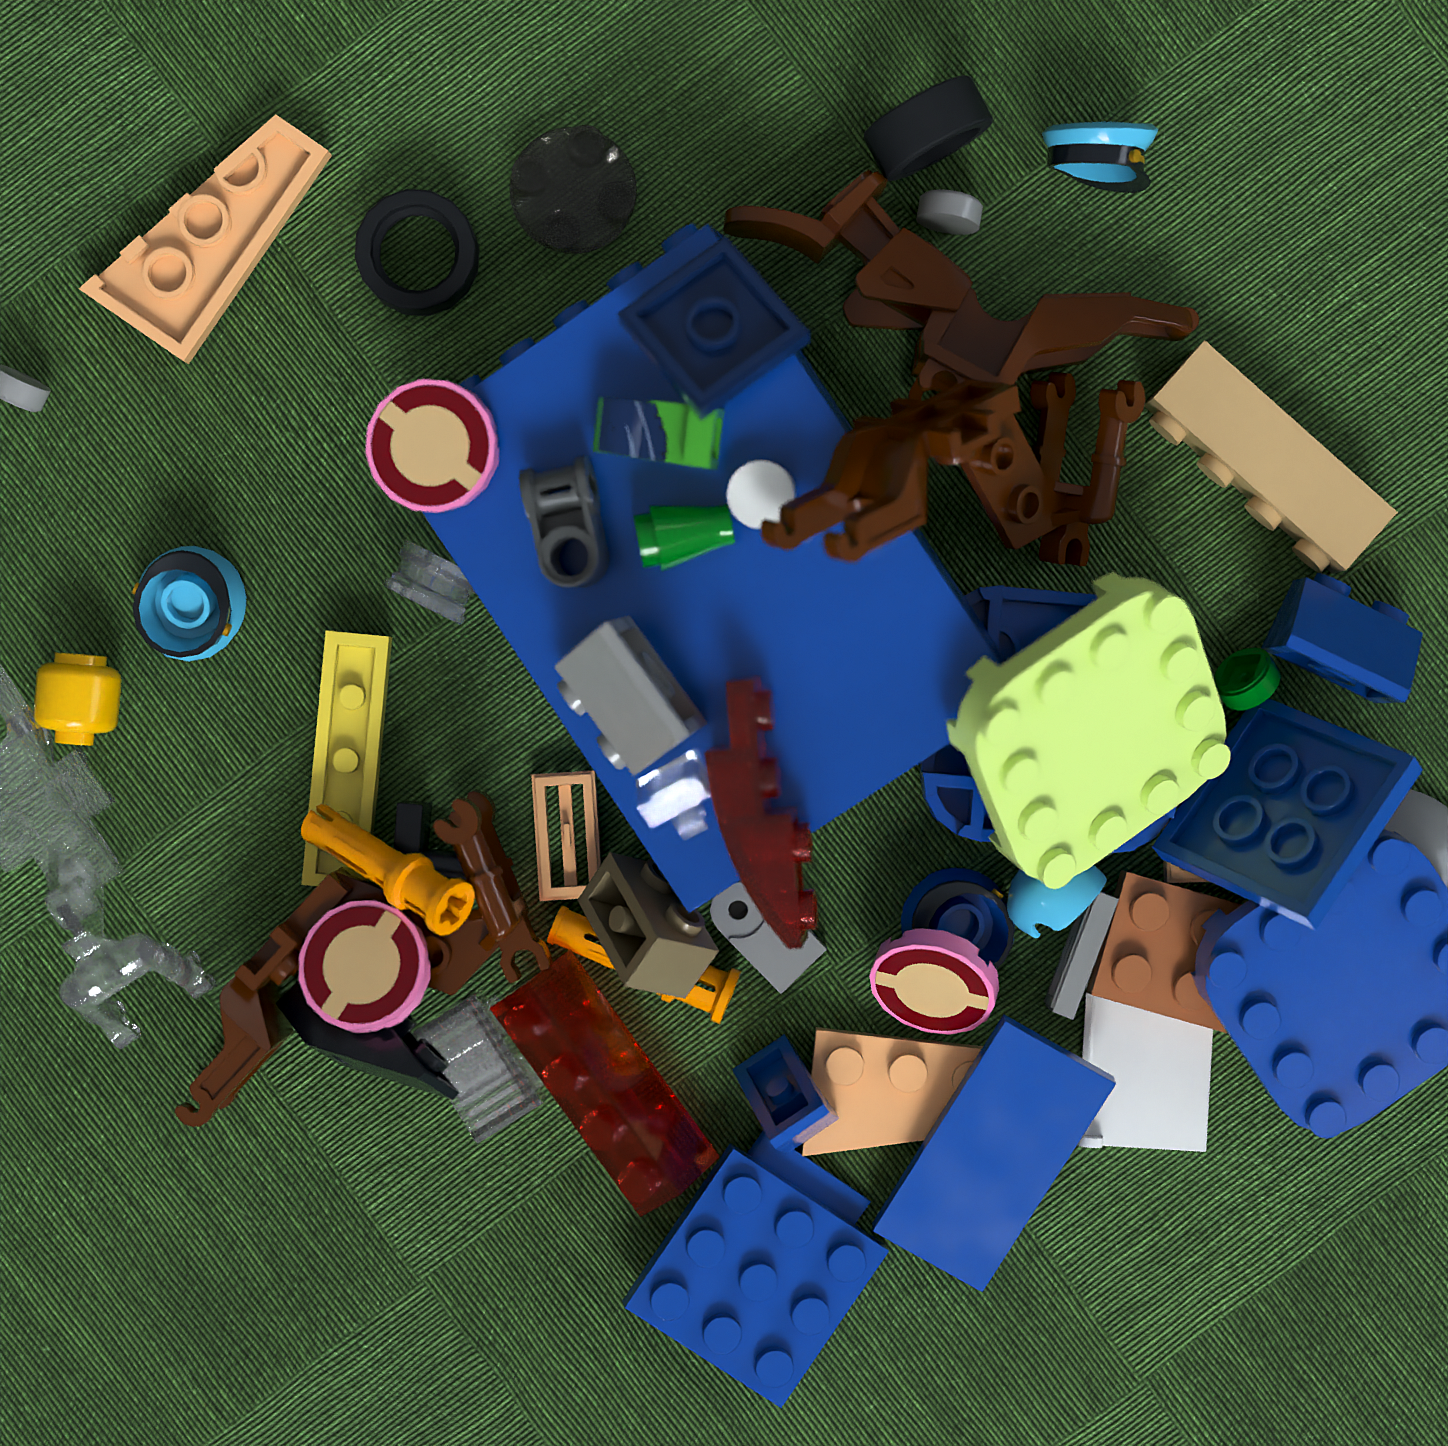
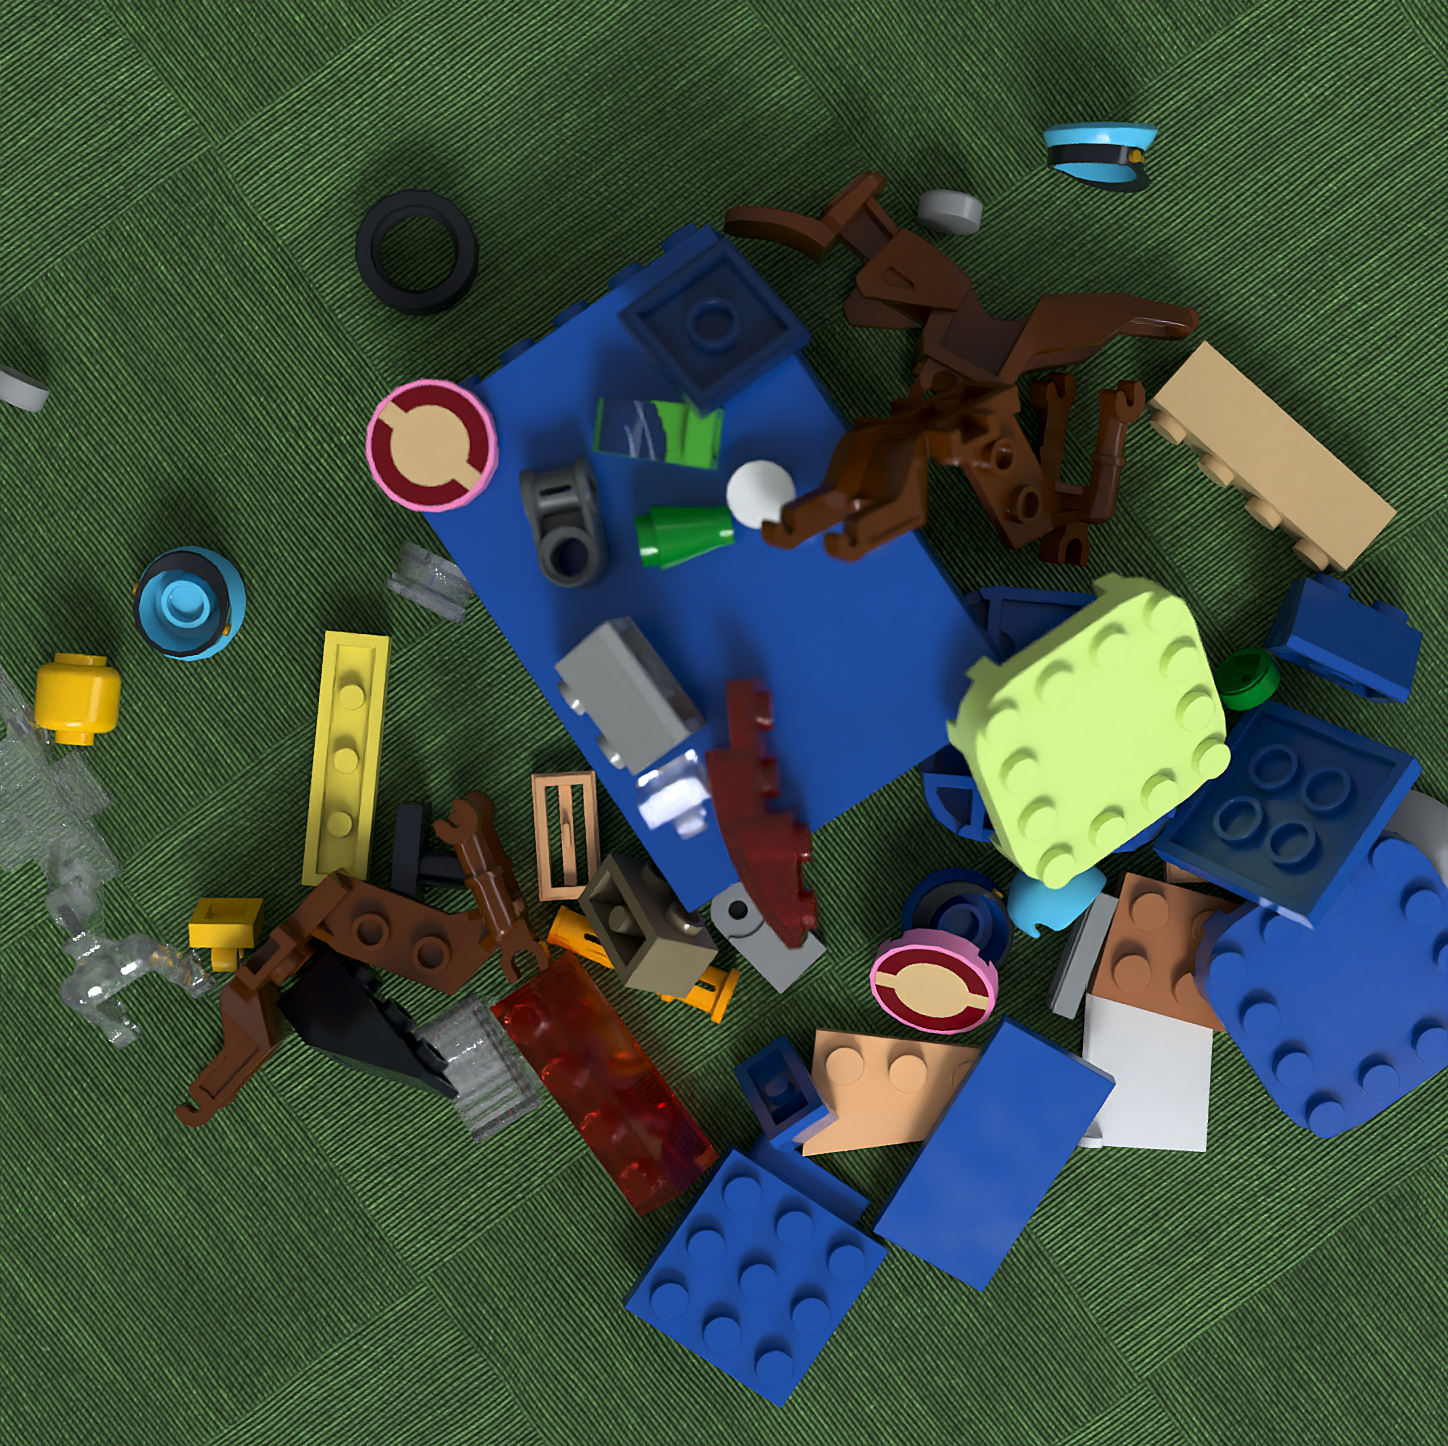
light nougat wing [79,114,332,364] -> none
tile [299,900,431,1033] -> none
light orange pin [301,804,475,936] -> none
clear smoke dish [510,125,637,254] -> none
black tyre [864,75,993,181] -> none
none -> yellow tile [188,898,265,972]

